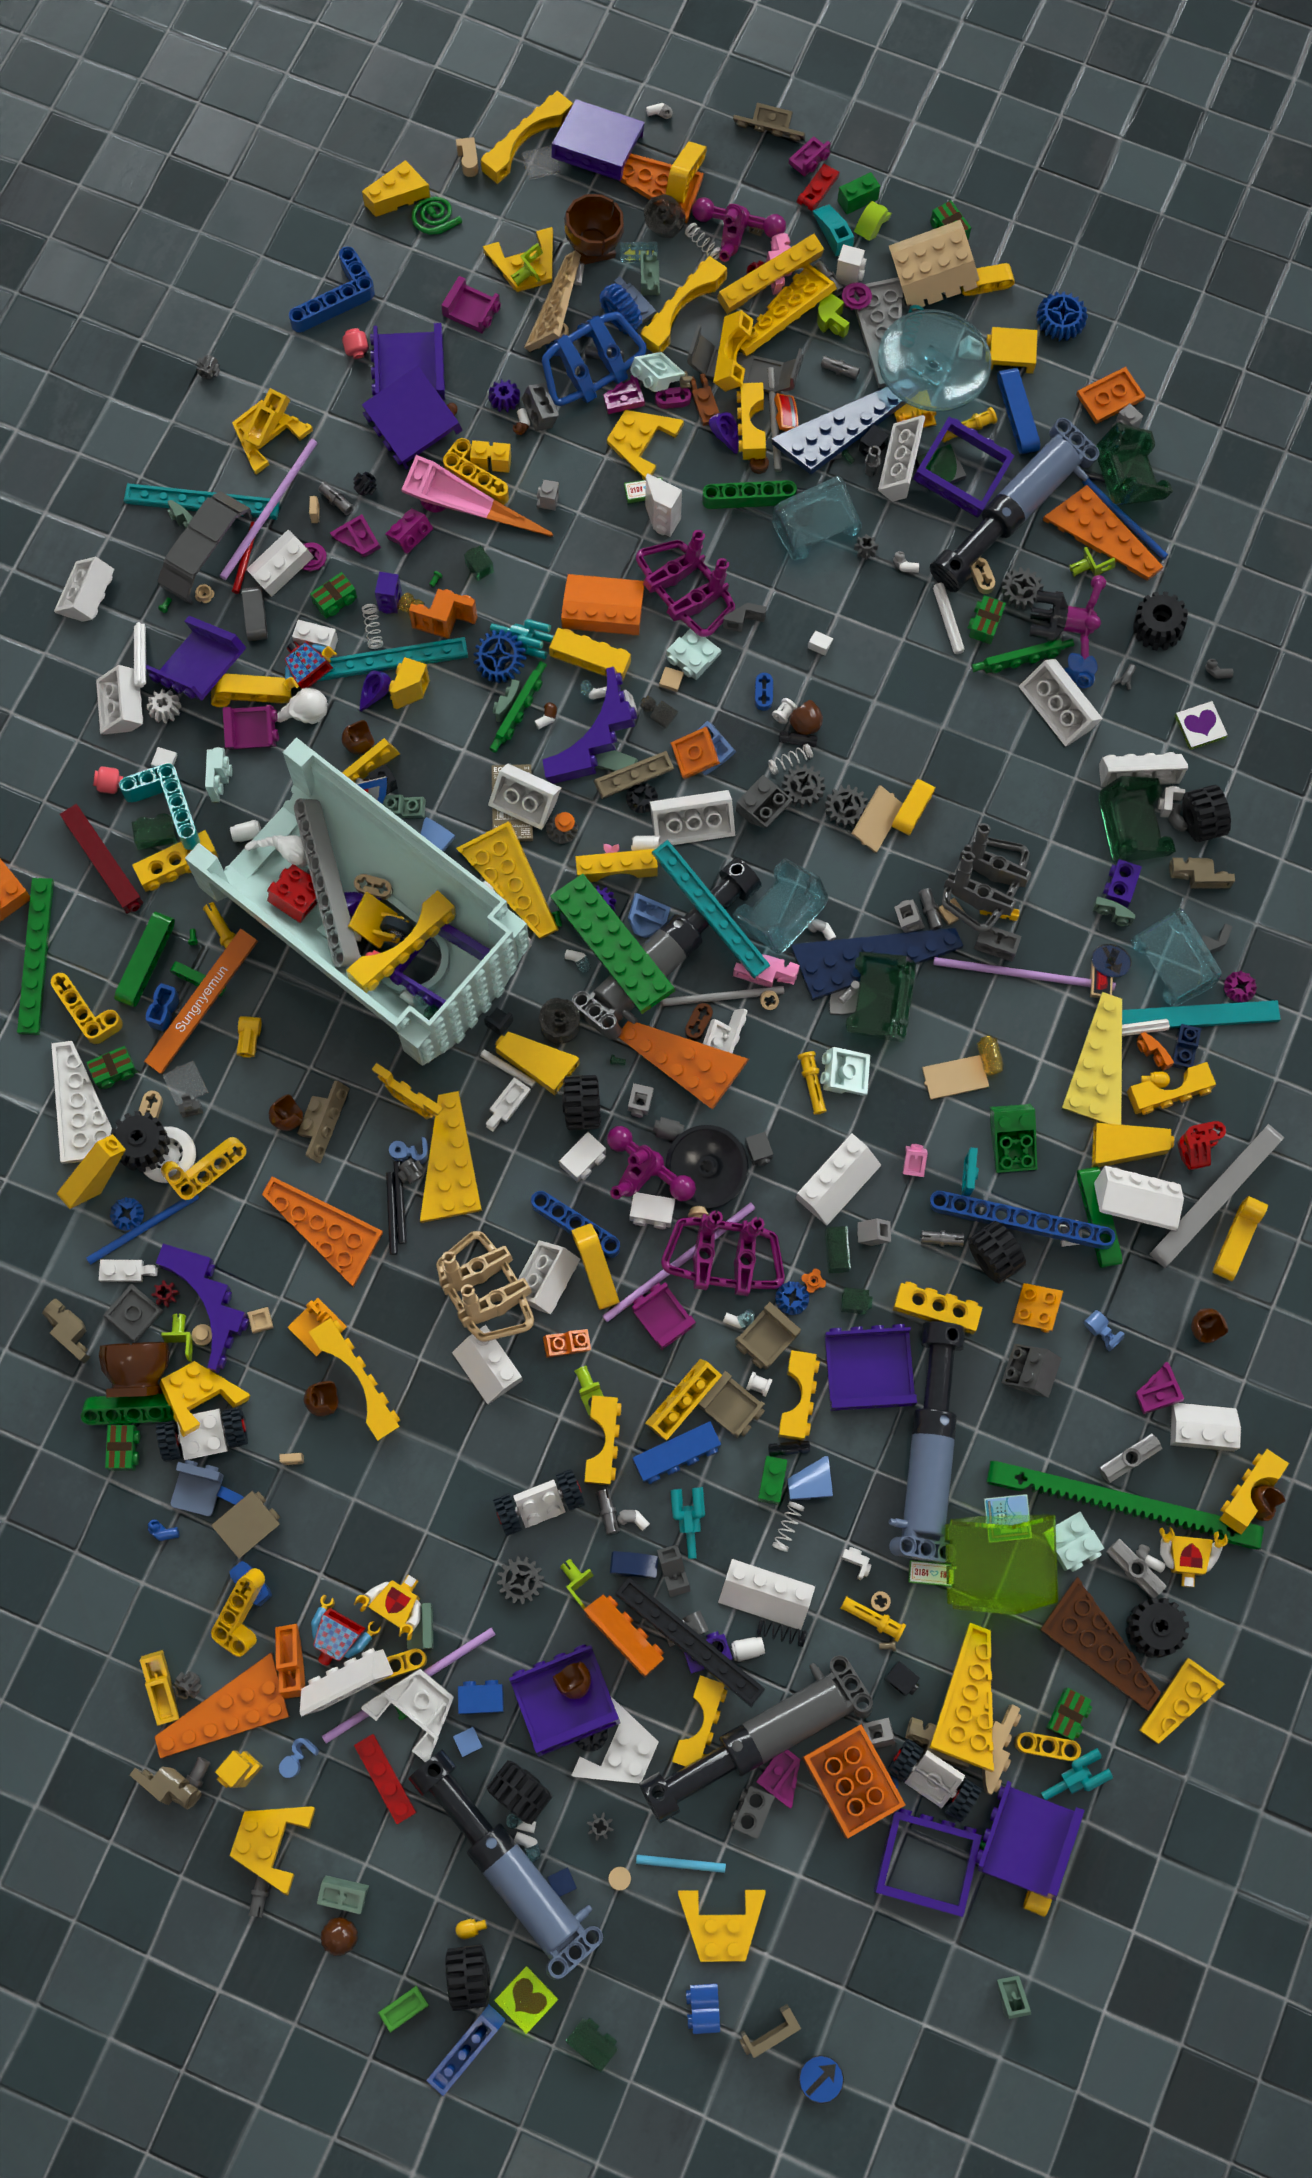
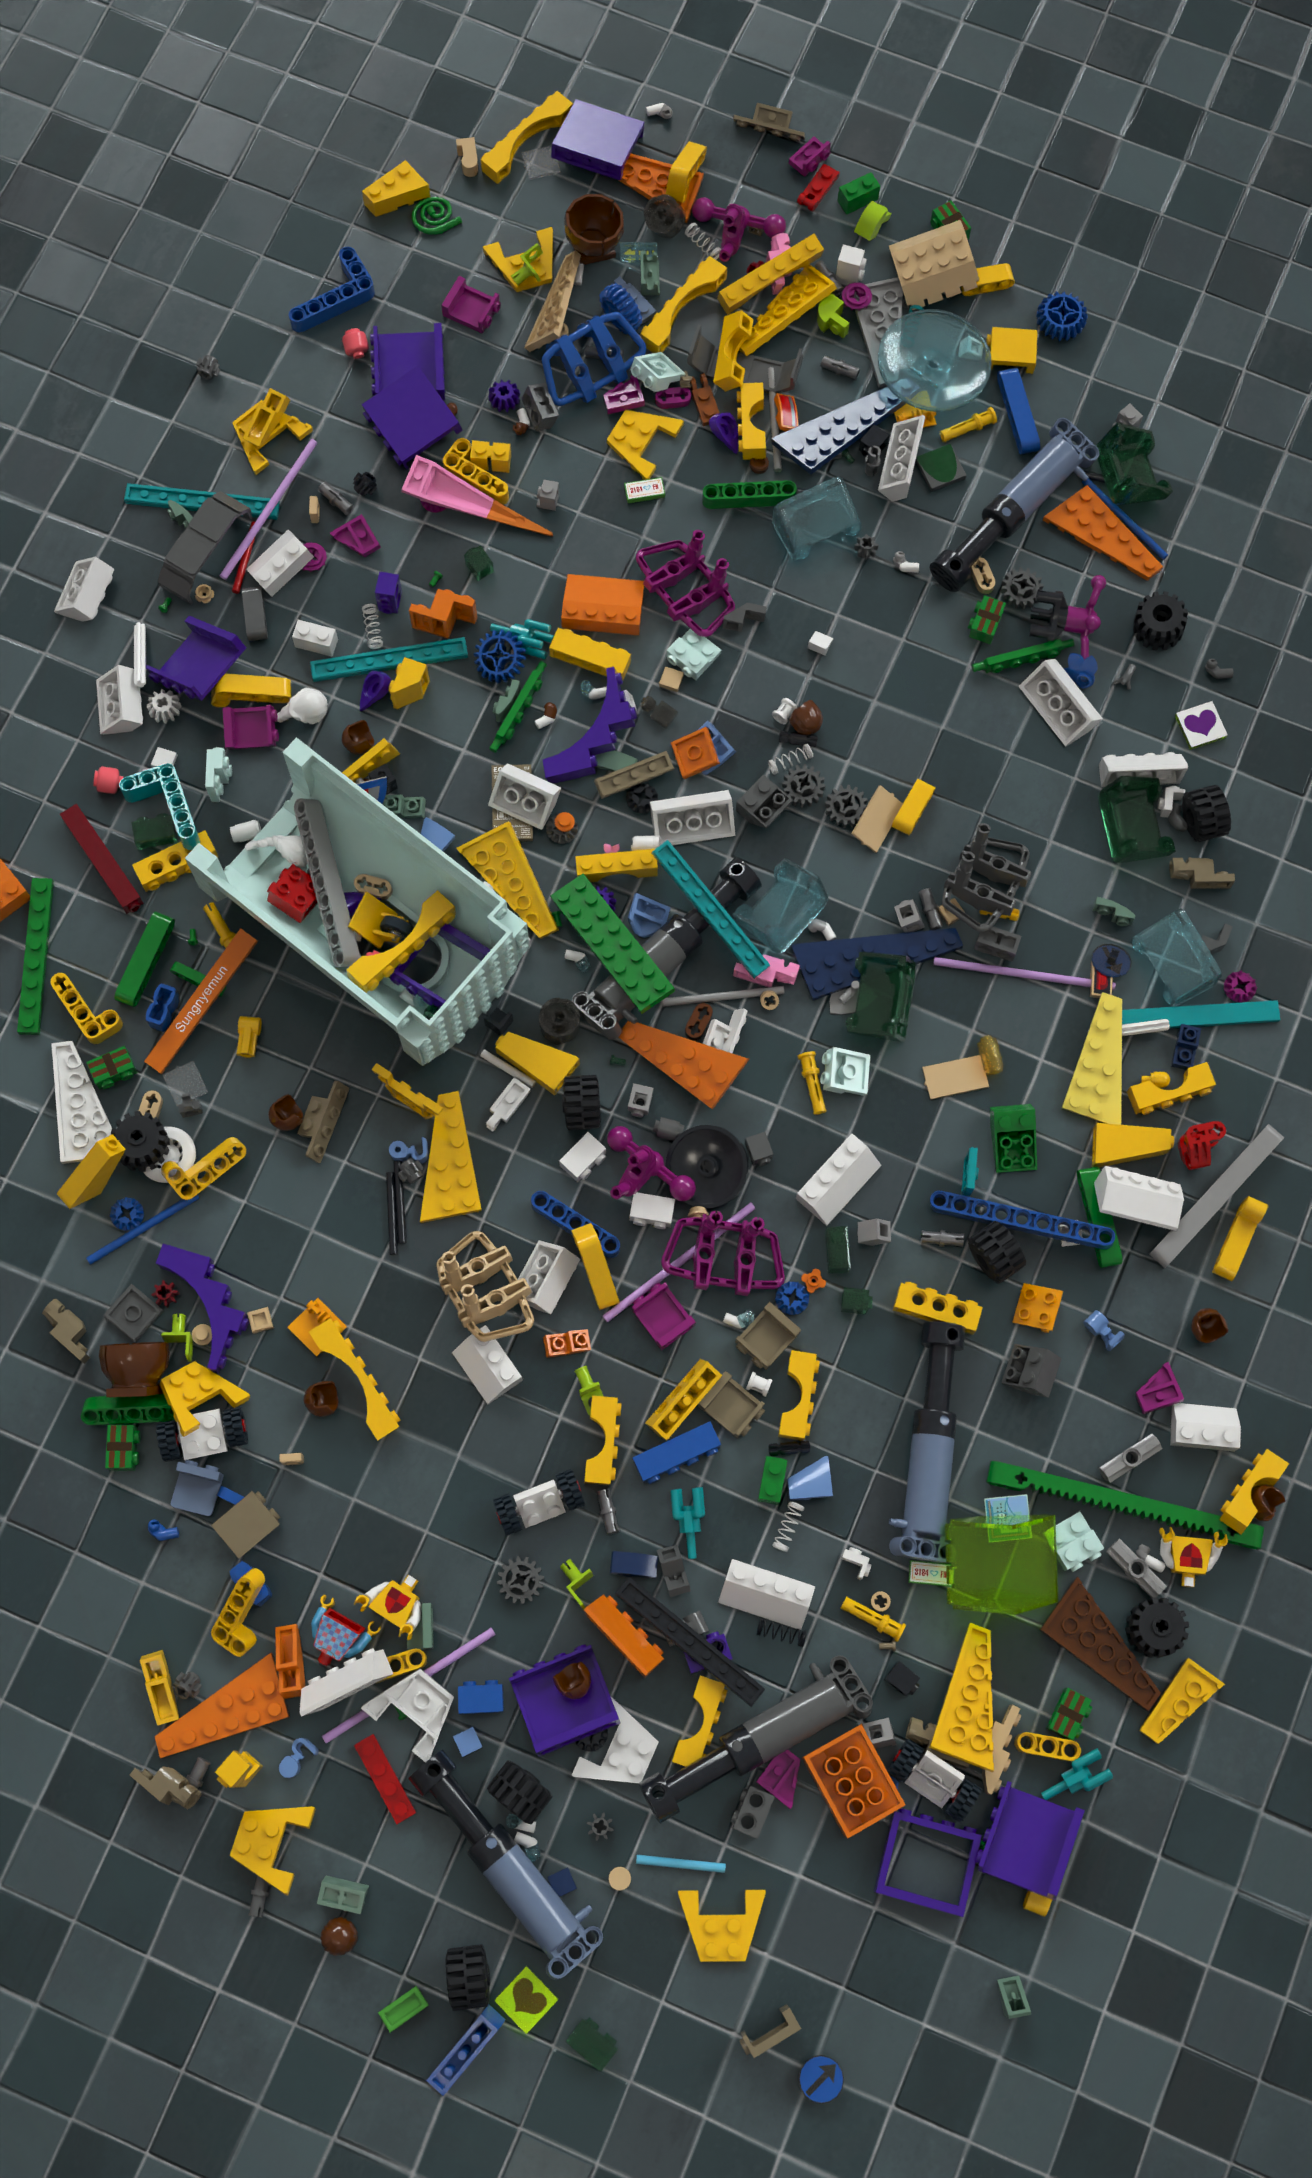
white plate [99,1260,158,1282] -> none
orange wing [262,1176,383,1288] -> none
torso [283,641,337,692] -> none
green brick [310,572,357,619] -> none
magenta bracket [385,508,433,553] -> none
clear yellow wheel [397,592,425,616] -> none
yellow cylinder [455,1919,487,1939] -> none
arm [617,1510,650,1531] -> none
white slope [645,473,682,537] -> none
blue brick [686,1983,720,2034] -> none
white piece [731,1637,765,1662] -> none
blue beam [755,673,773,711] -> none
teal slope [812,204,854,256] -> none
dark purple panel [824,1324,917,1411] -> none
bright pink bracket [903,1144,928,1177] -> none
dark purple window [912,416,1015,518] -> none
white axle [933,583,965,654] -> none
lime bracket [1069,547,1116,577] -> none
orange plate [1076,367,1145,424] -> none
dark purple brick [1103,859,1142,908] -> none
orange slope [1137,1032,1174,1071] -> none

